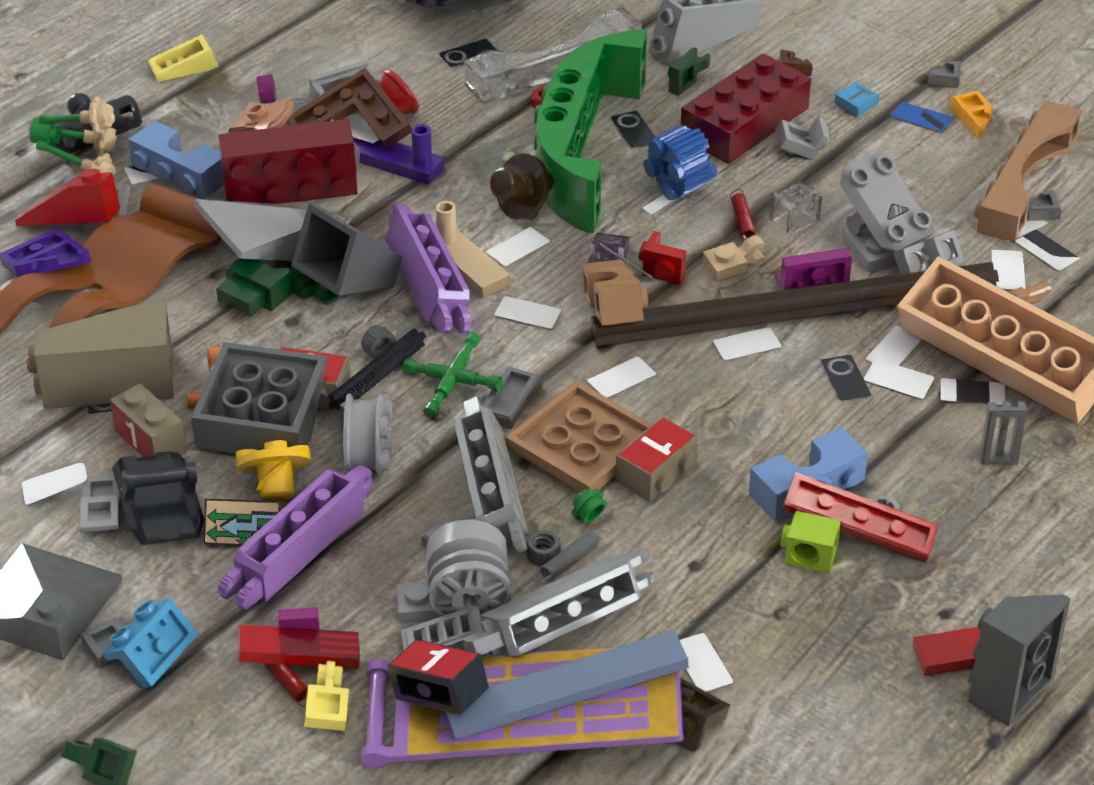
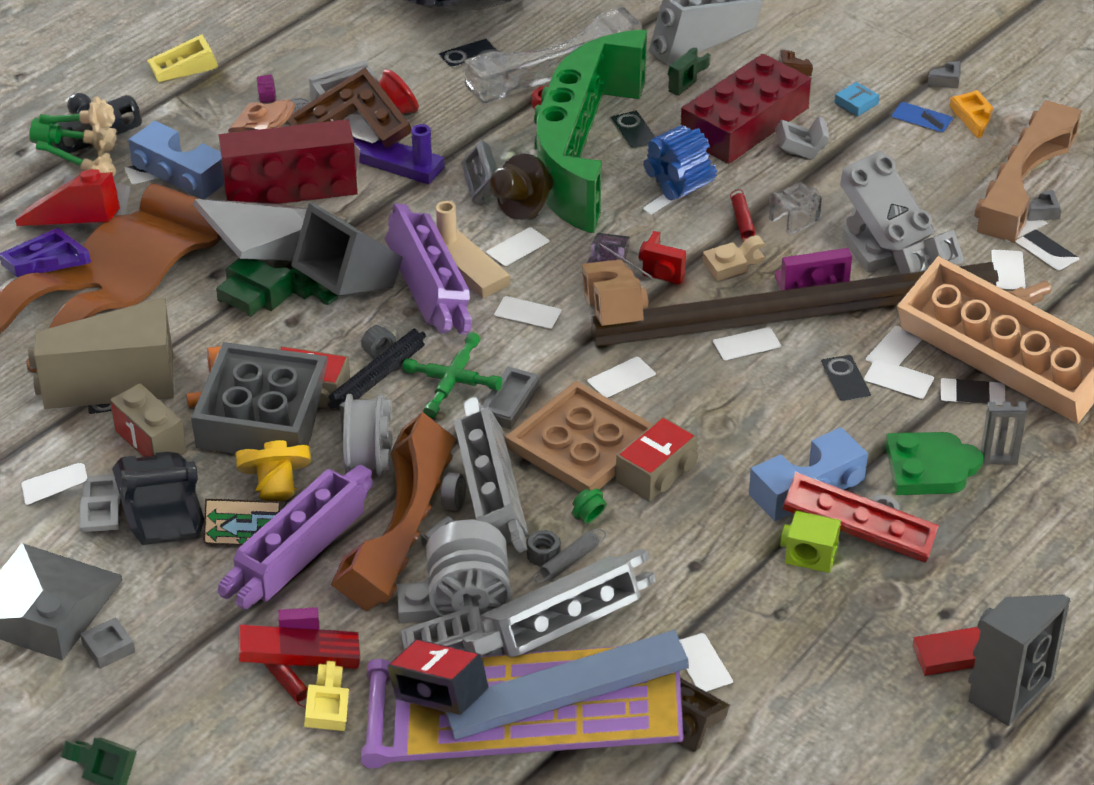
dark azure bracket [102,598,198,688] -> none
none -> dark orange arch [331,412,456,612]
none -> flat silver tile [441,473,466,511]
none -> flat silver tile [461,140,497,206]
none -> green plate [885,432,984,495]

